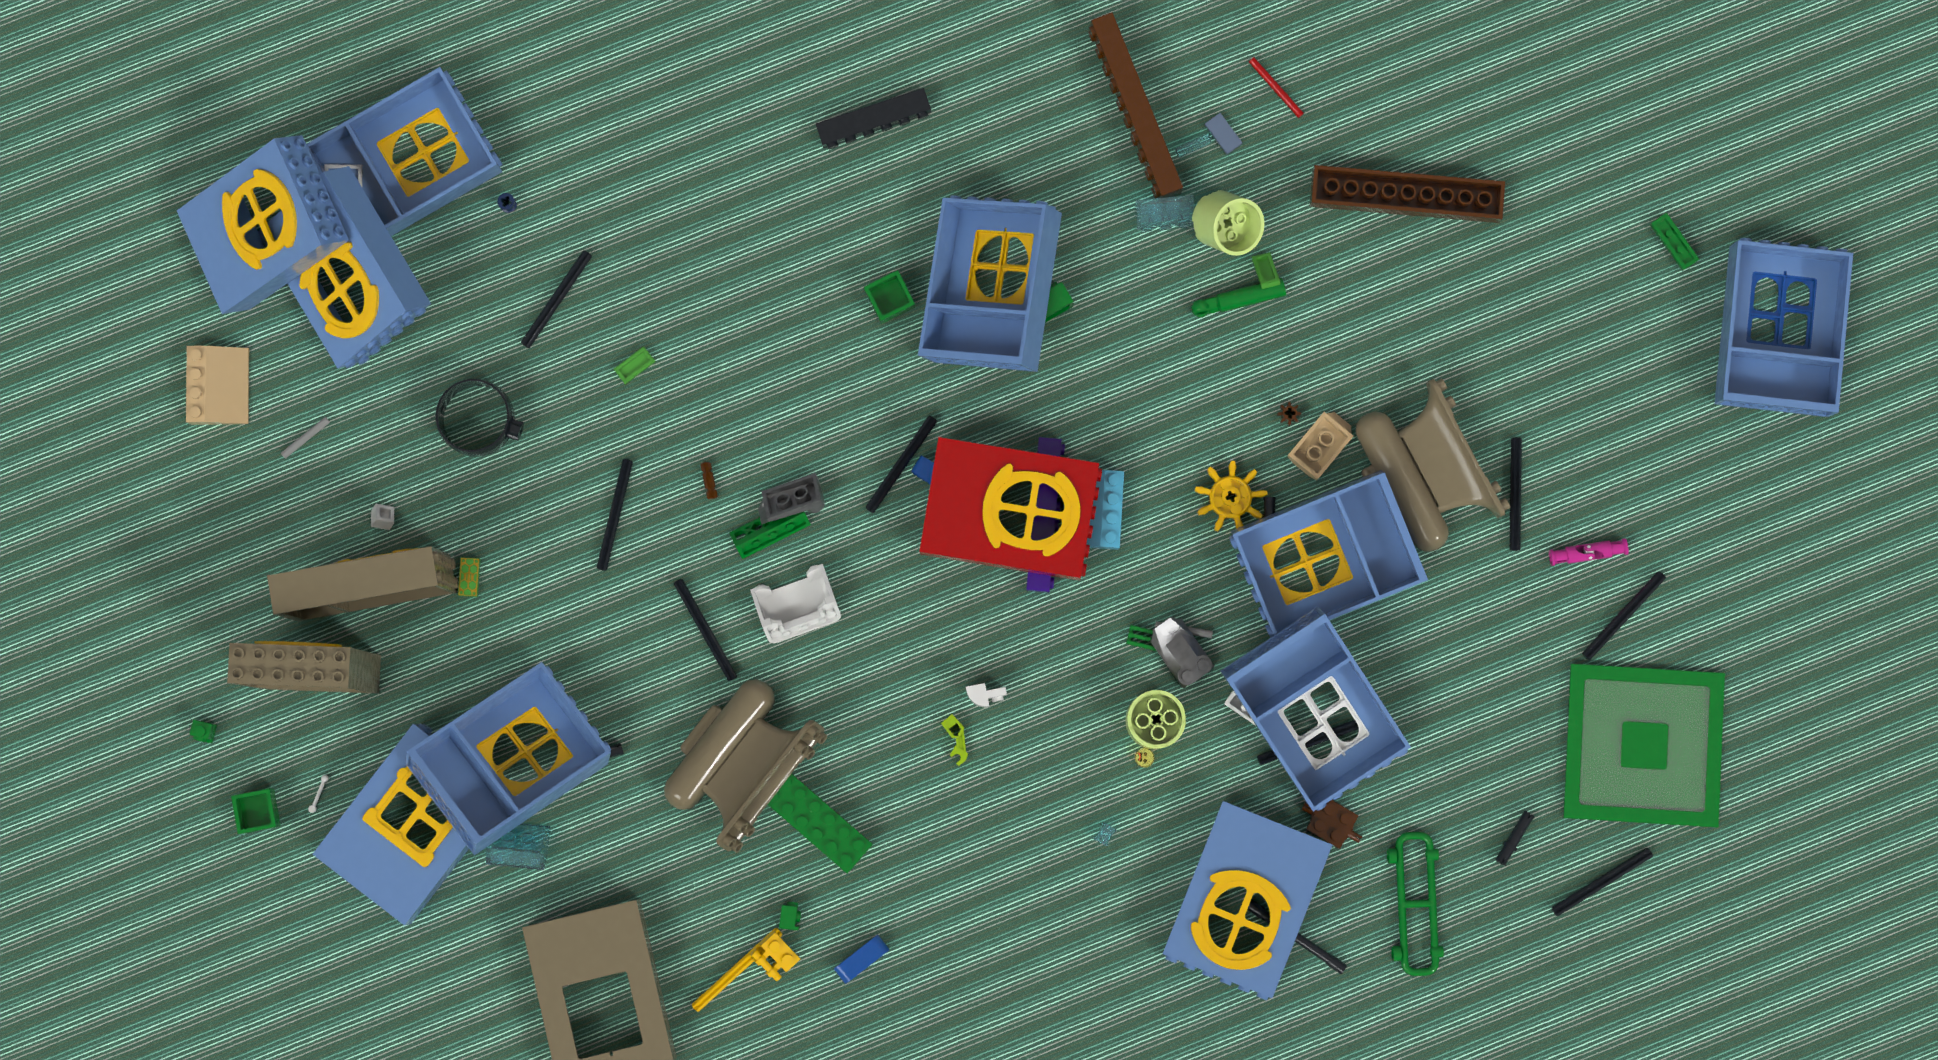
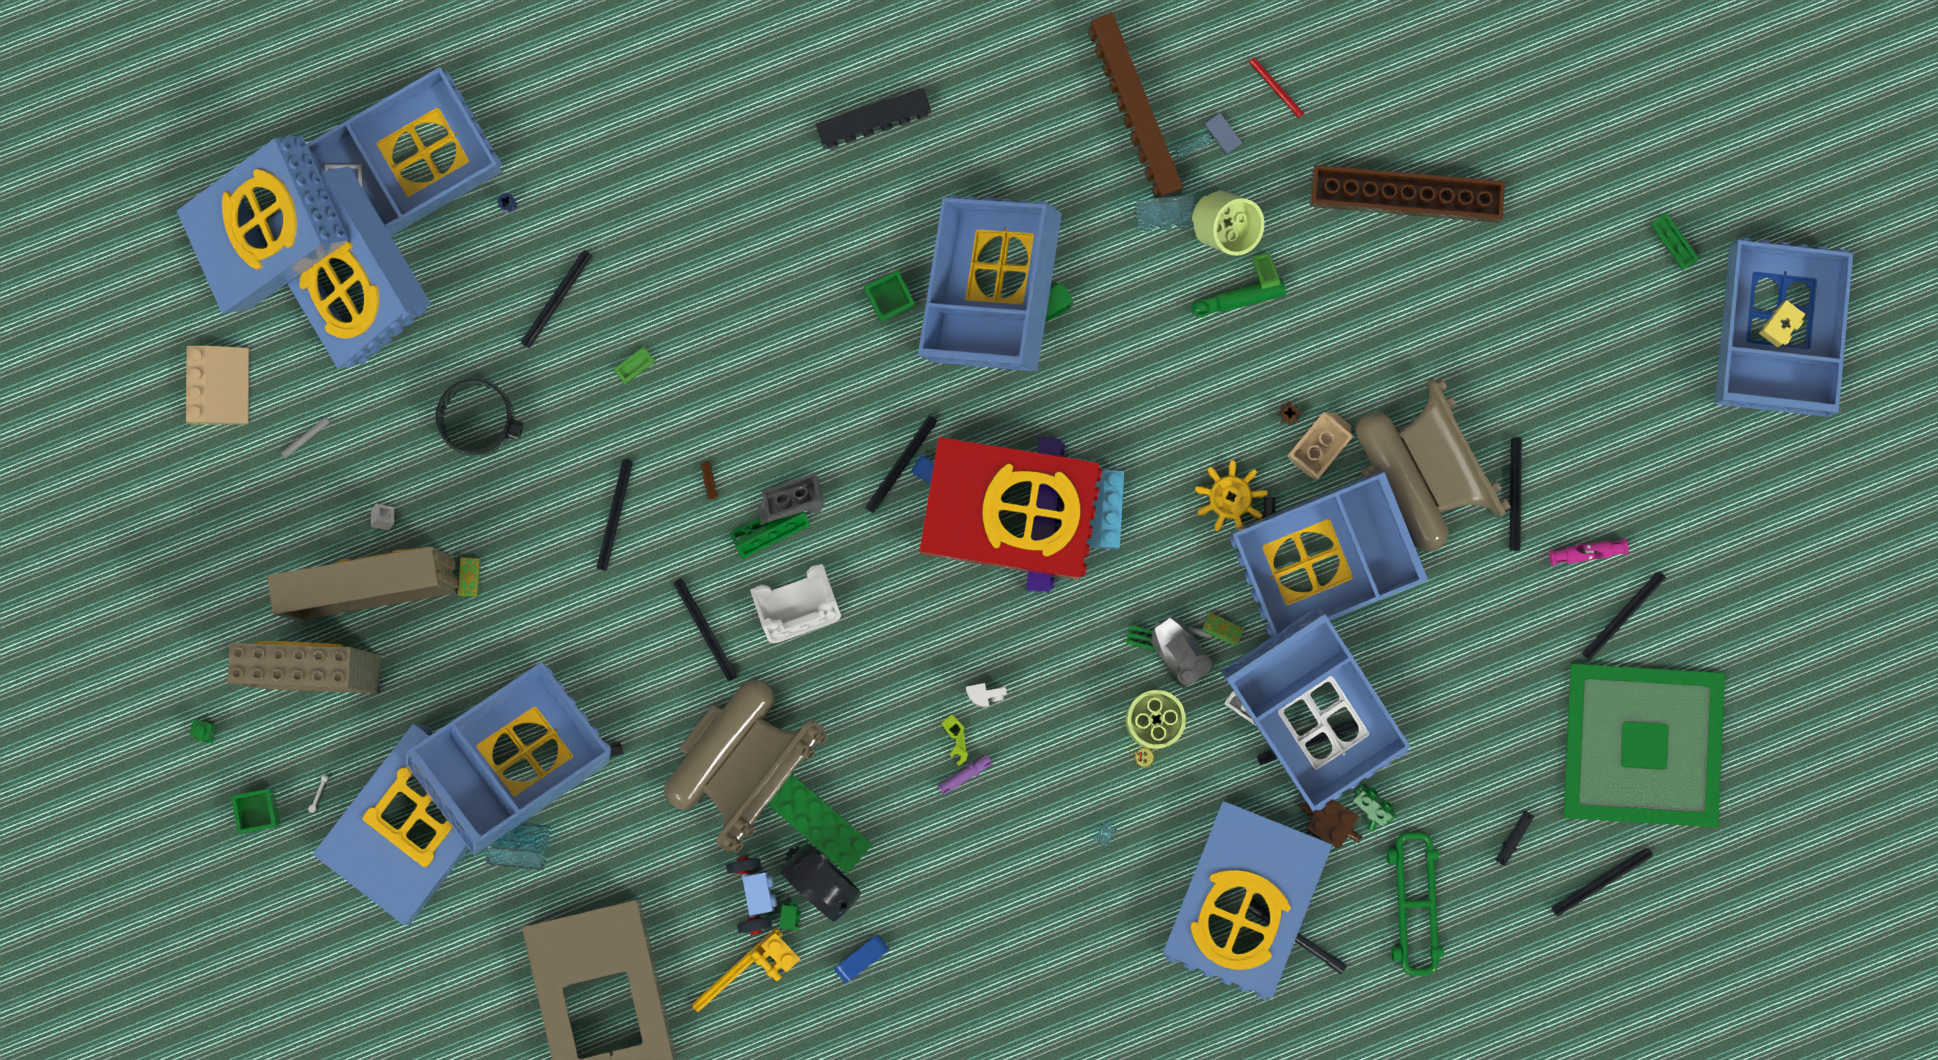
none -> brick [726,856,777,935]
none -> black cylinder [781,843,861,922]
none -> medium lavender pin [938,754,993,795]
none -> bright green tile [1202,612,1244,646]
none -> green brick [1353,784,1396,831]
none -> light yellow brick [1759,300,1805,347]

